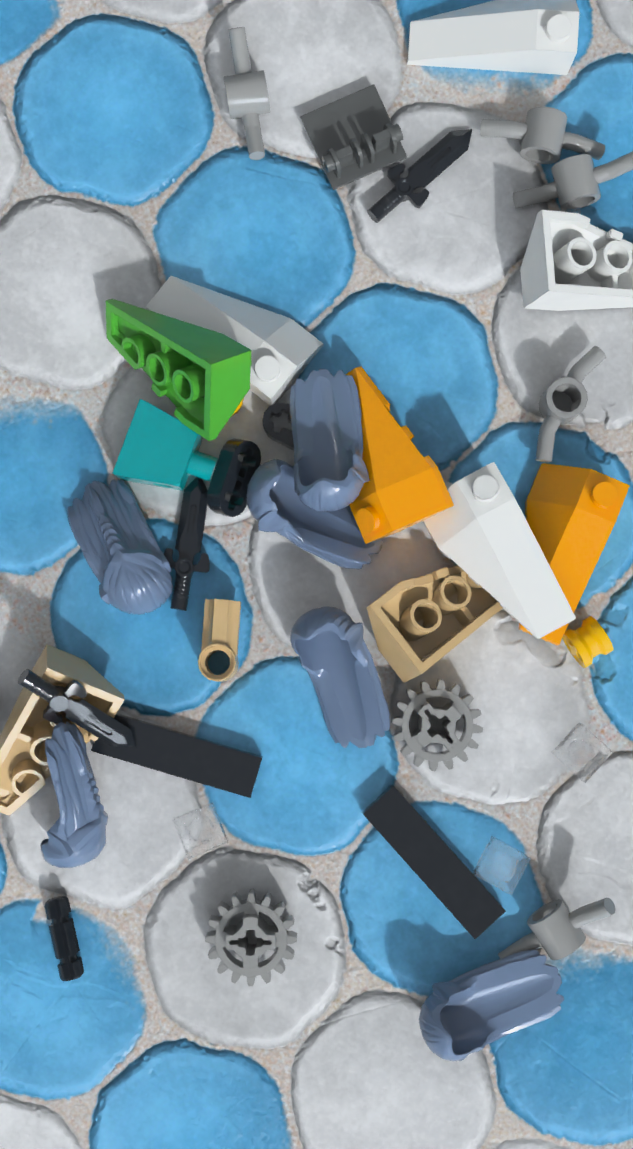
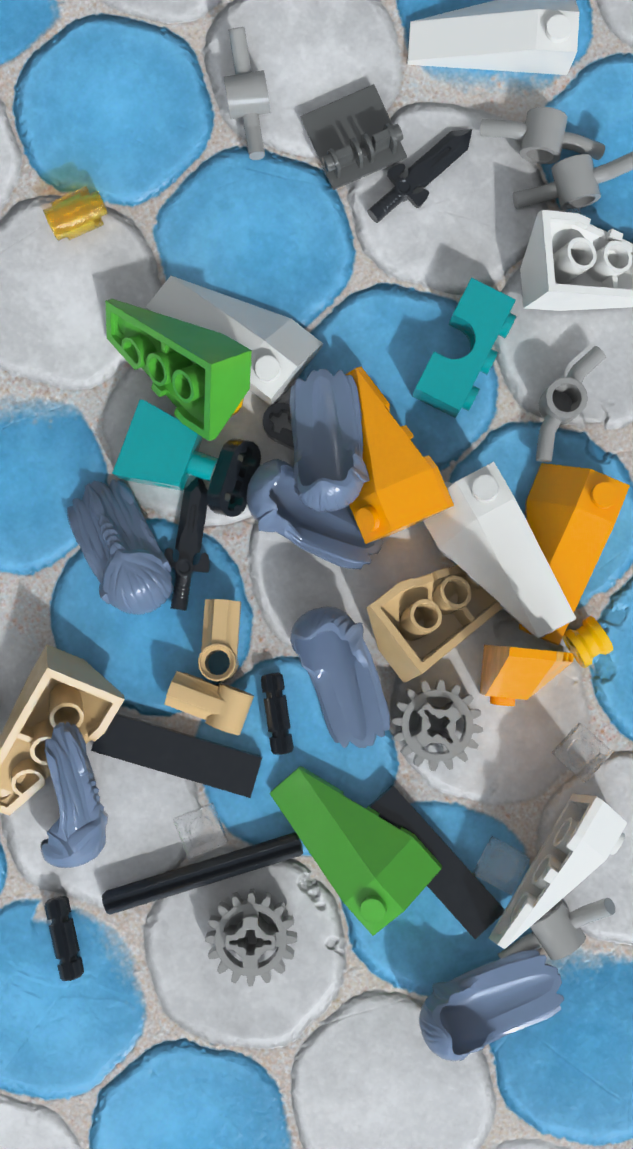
black sword [18,669,137,748] -> none
none -> clear yellow brick [43,186,108,241]
none -> black axle [102,832,303,915]
none -> tan piece [164,671,254,735]
none -> black axle [261,672,294,755]
none -> bright green wedge [269,766,442,936]
none -> teal arch [412,278,517,418]
none -> light orange wedge [480,644,574,706]
none -> white wedge [489,794,627,949]

